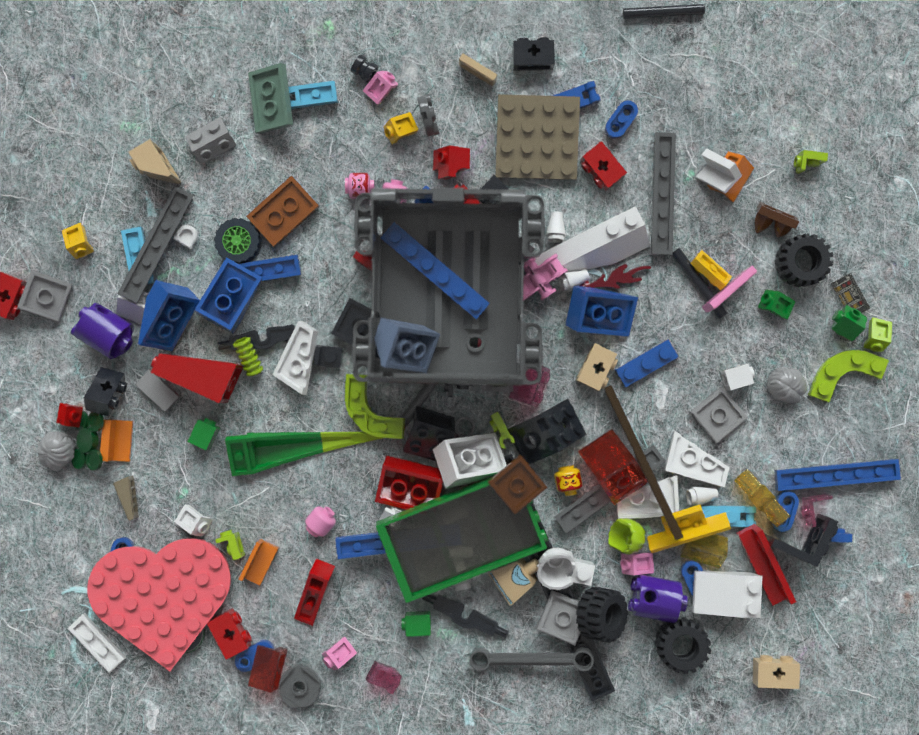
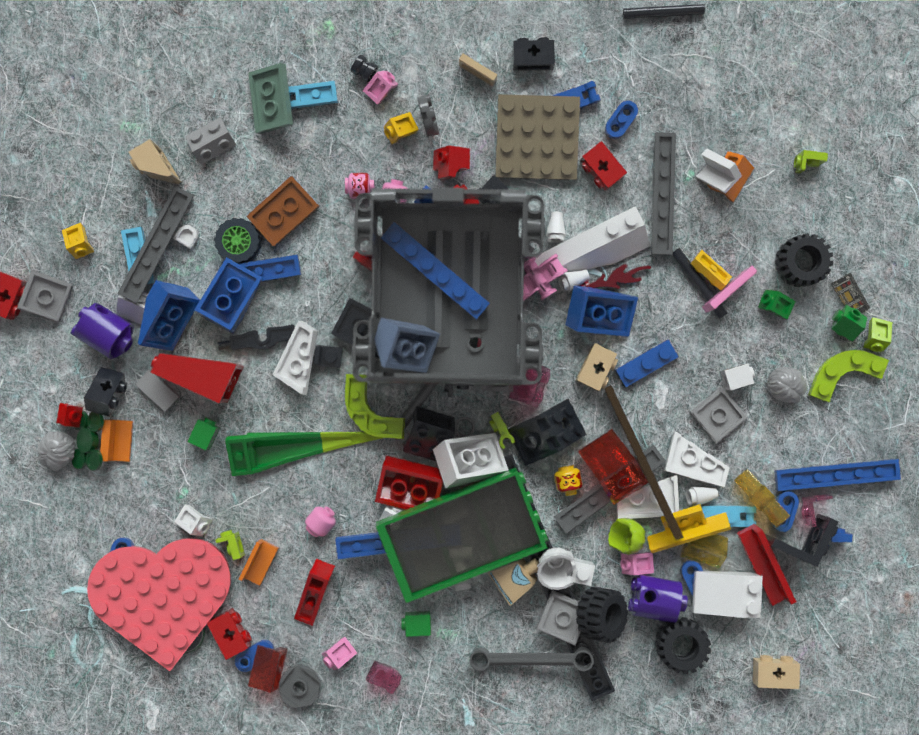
white tile [68,613,126,673] -> none
dark tan slope [113,476,139,521] -> none
lime piece [233,337,264,377] -> none
black piece [422,594,509,638] -> none
reddish brown tile [488,455,547,514] -> none
reddish brown tile [755,202,799,238] -> none

